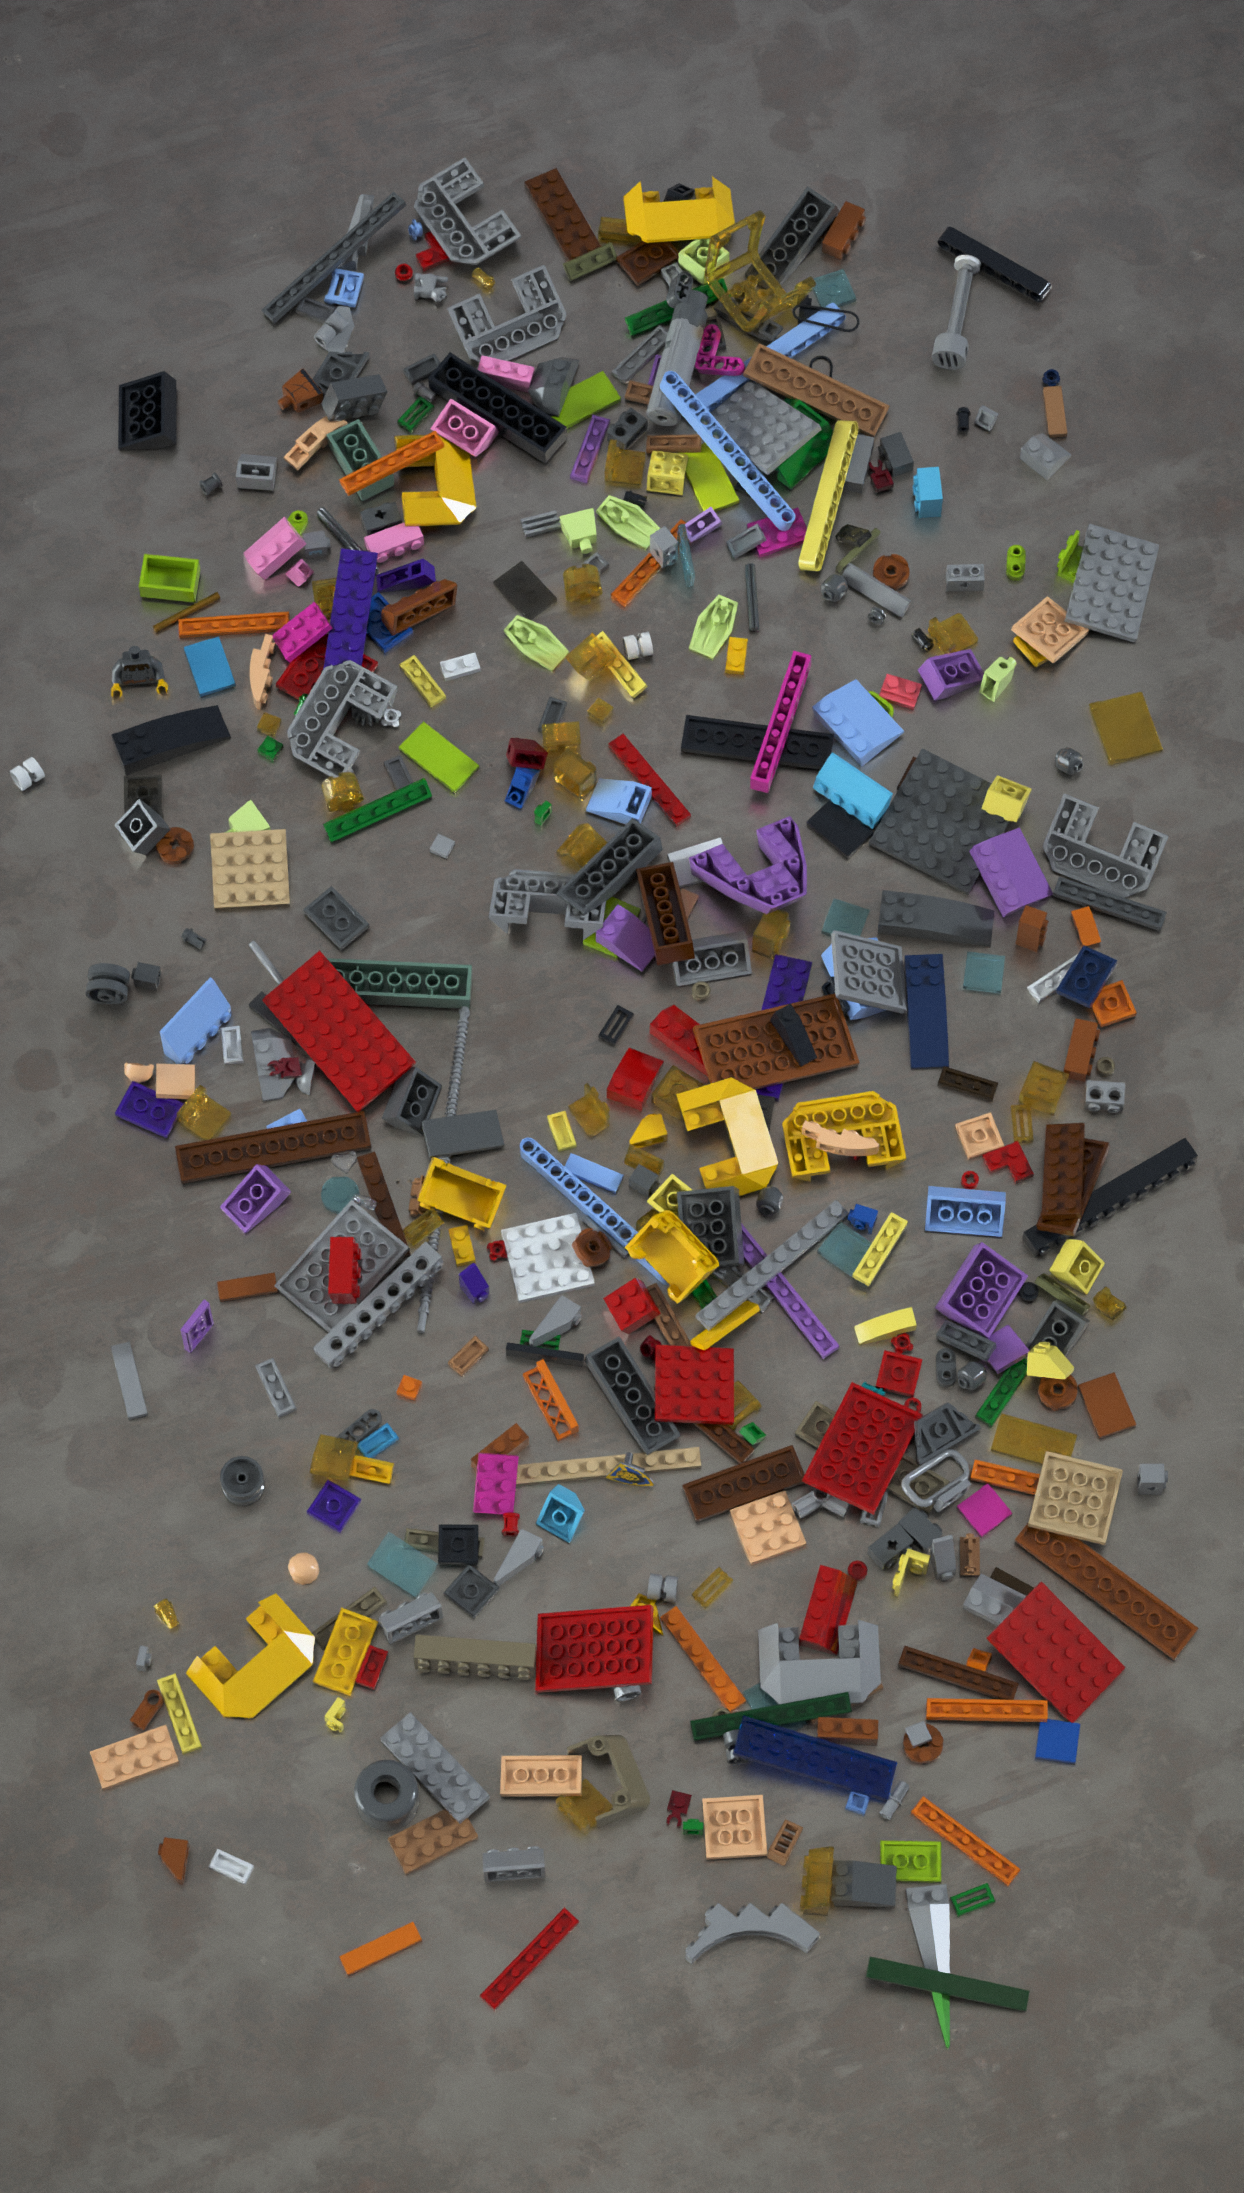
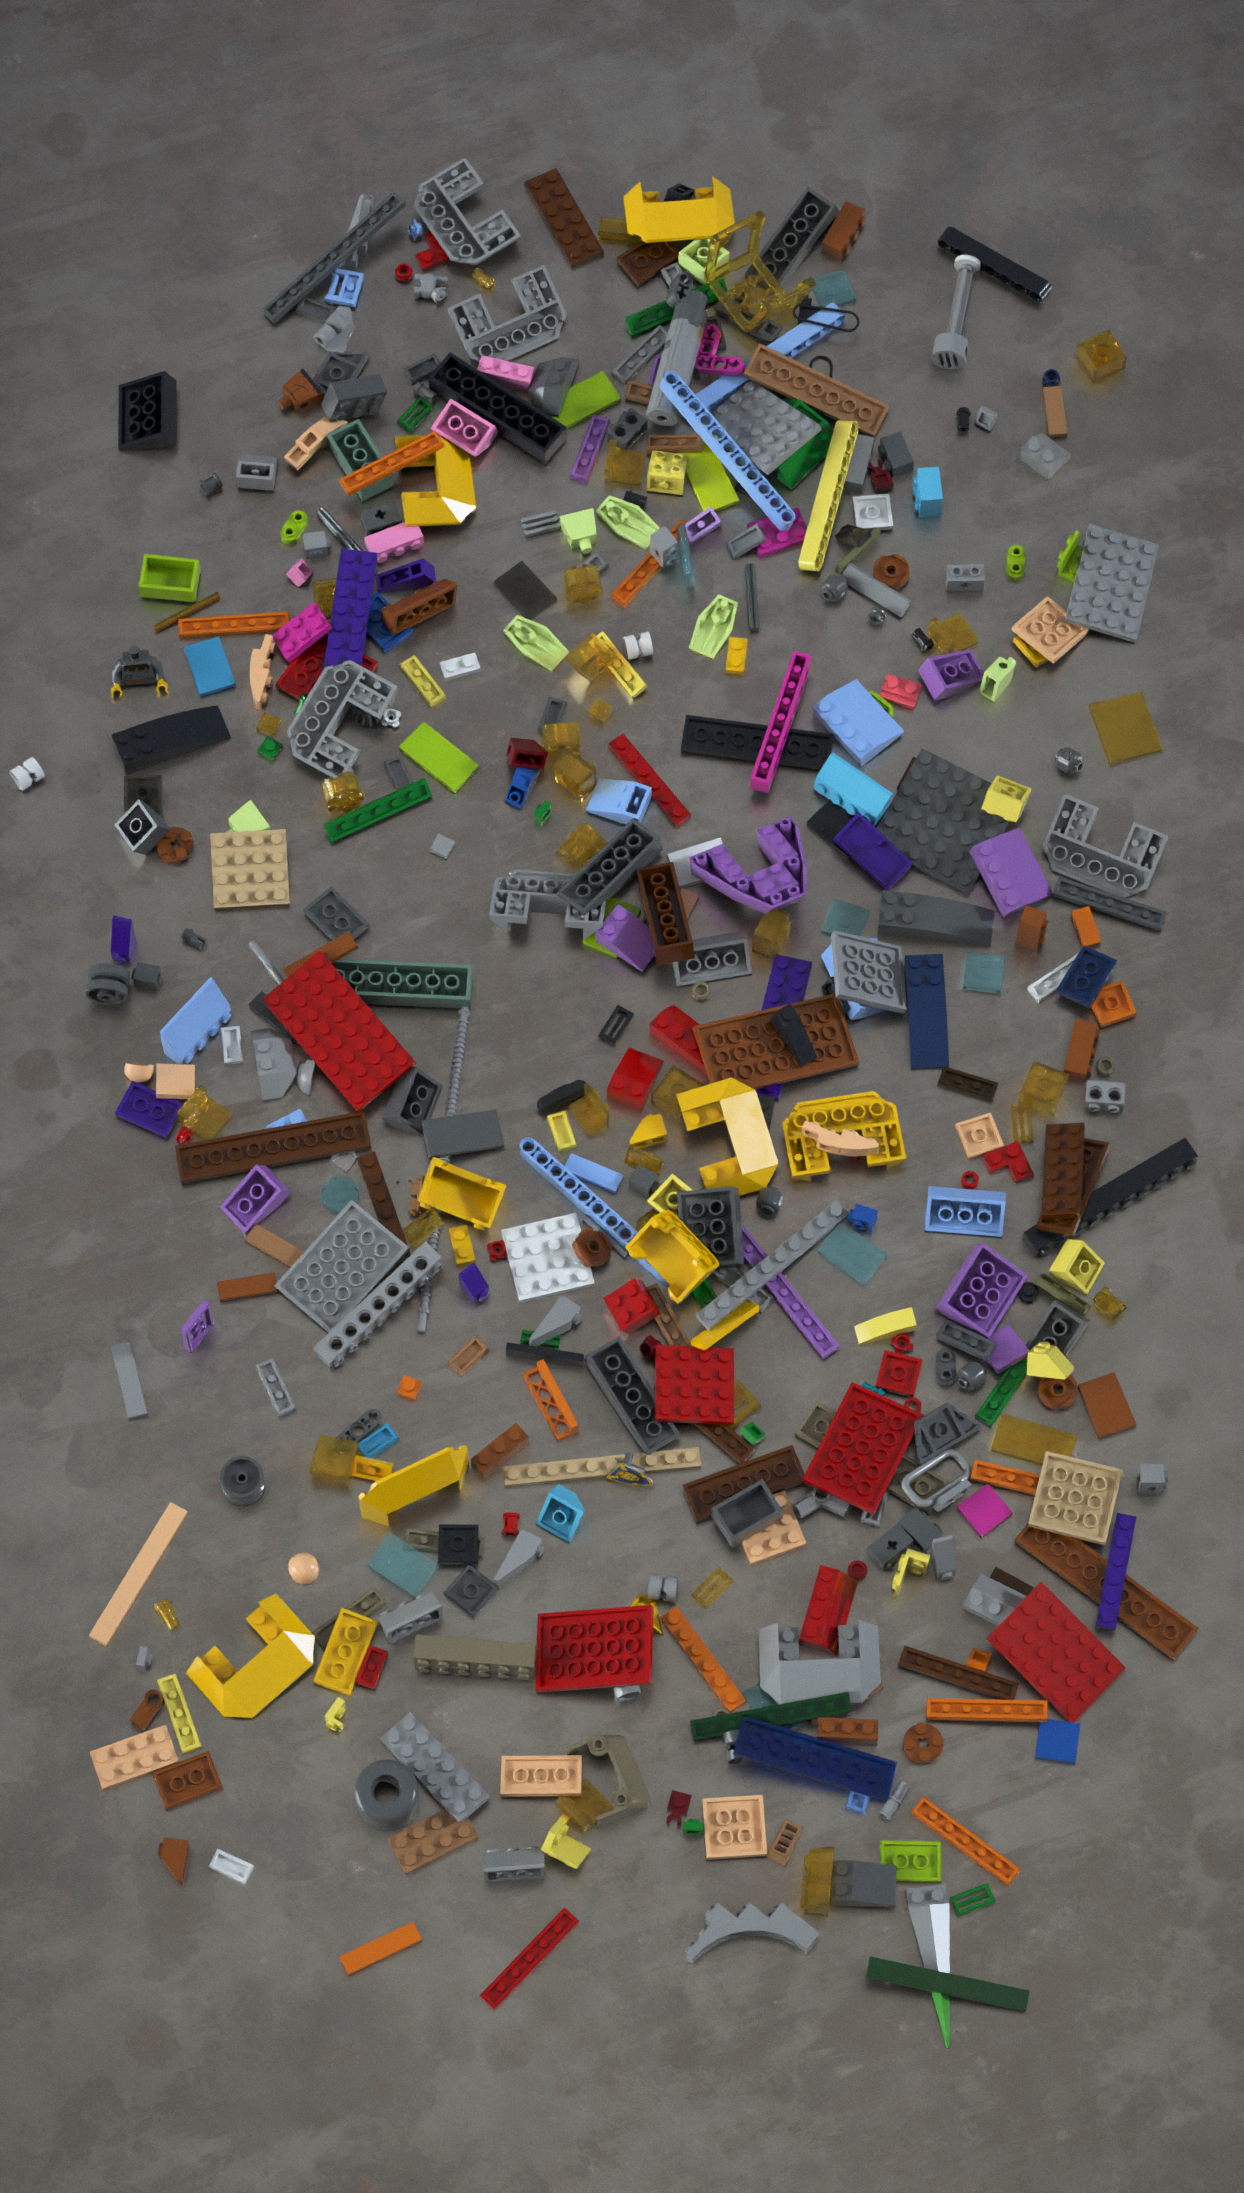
bright pink slope [244,517,306,580] -> none
dark red plate [267,1057,302,1078] -> none
dark purple tile [307,1480,361,1533] -> none
red brick [328,1237,362,1304] -> none
clear tile [352,1194,377,1210] -> none
dark pink plate [473,1453,519,1514] -> none
olive tile [562,242,617,281] -> none
light yellow plate [852,1212,908,1286] -> none
light grey tile [905,1721,932,1748] -> none
medium nougat hinge [960,1533,980,1576] -> none
none -> light nougat tile [89,1502,188,1647]
none -> dark purple slope [111,915,137,963]
none -> dark orange tile [152,1751,223,1811]
none -> red bush [175,1126,194,1145]
none -> medium nougat tile [245,1224,305,1267]
none -> dark orange tile [283,931,358,978]
none -> yellow slope [358,1445,469,1526]
none -> black piece [537,1080,588,1113]
none -> light yellow bracket [541,1814,591,1869]
none -> dark grey piece [711,1479,783,1548]
none -> dark purple container [833,812,913,891]
none -> white plate [852,494,893,532]
none -> clear yellow brick [1076,329,1127,382]
none -> dark purple plate [1095,1513,1136,1631]

